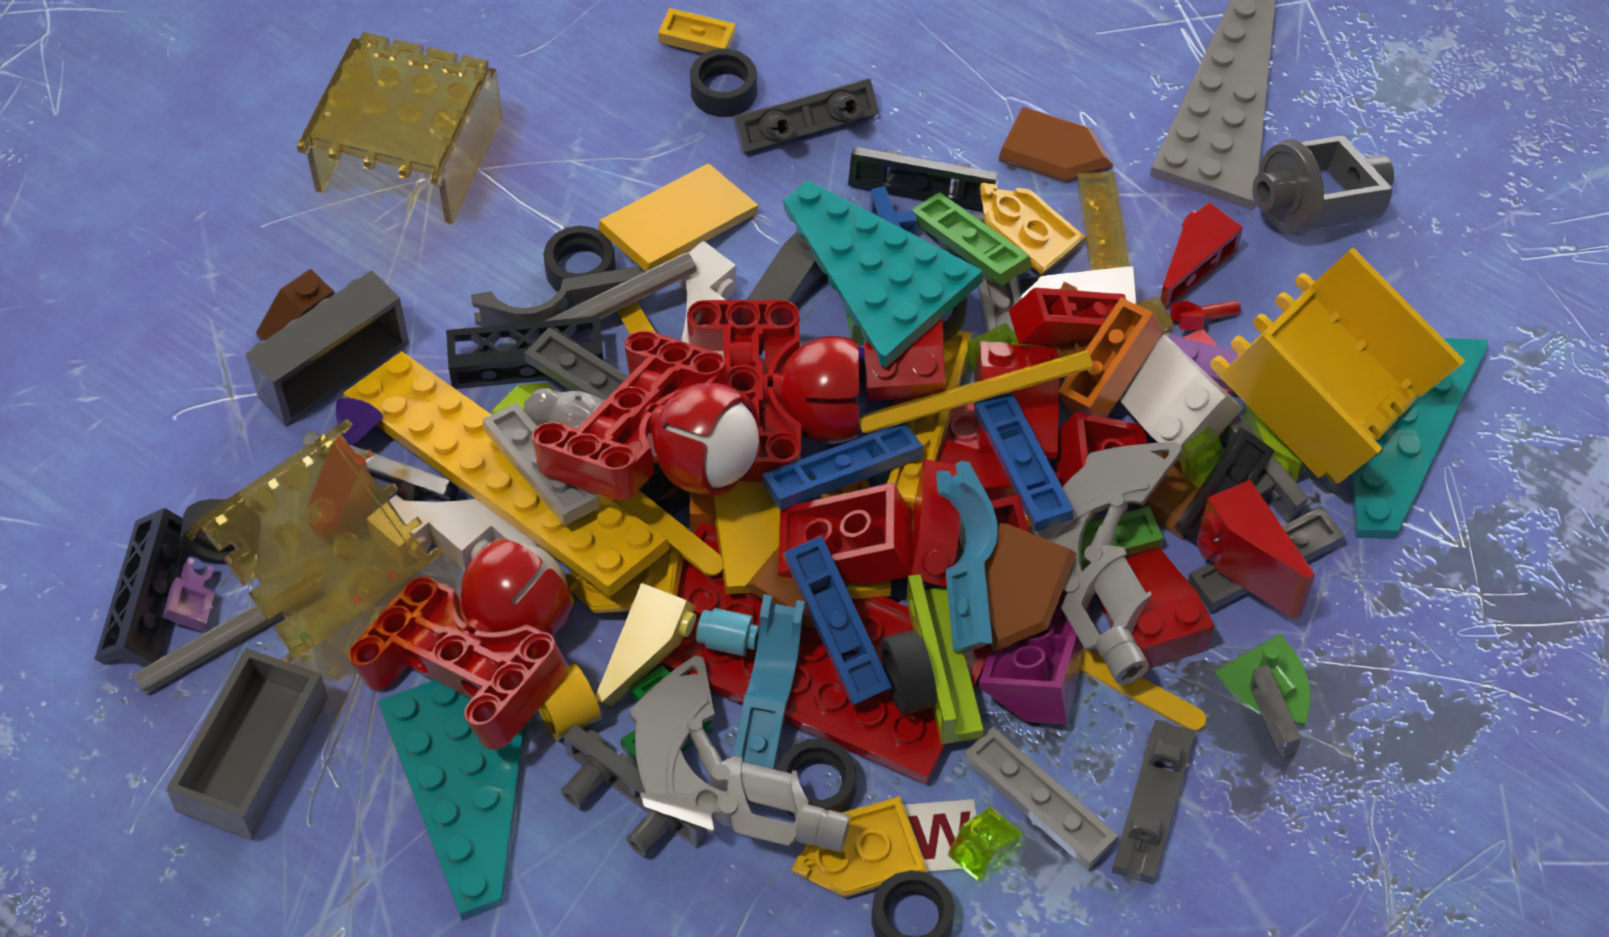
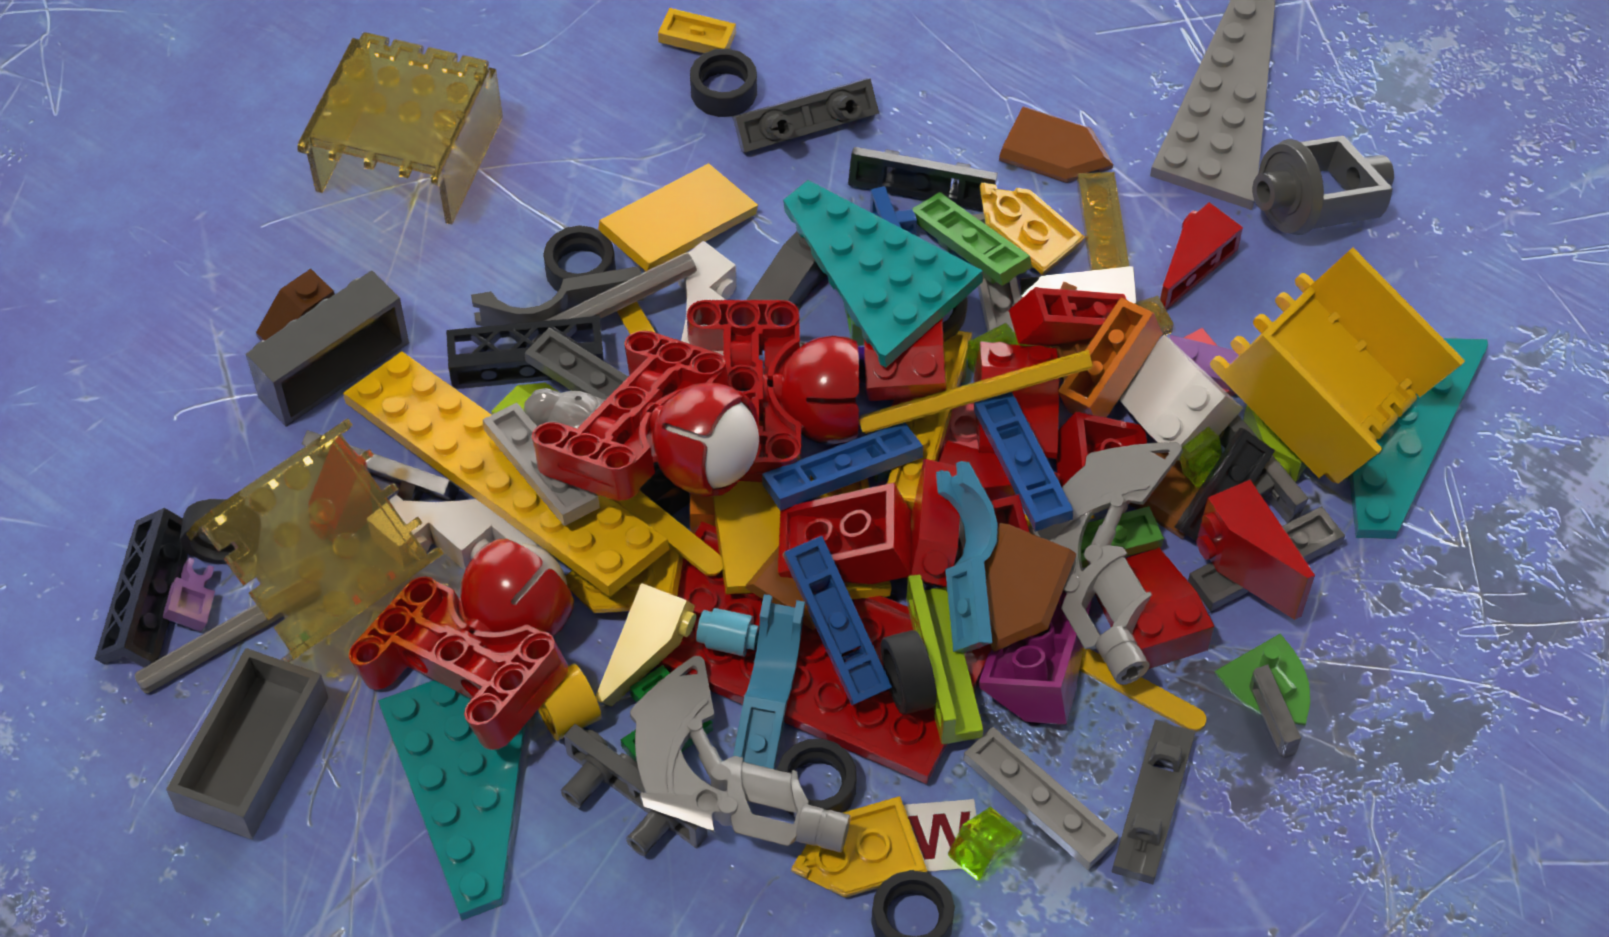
dark purple tile [326,397,383,445] -> none
red bar [1170,300,1241,330] -> none

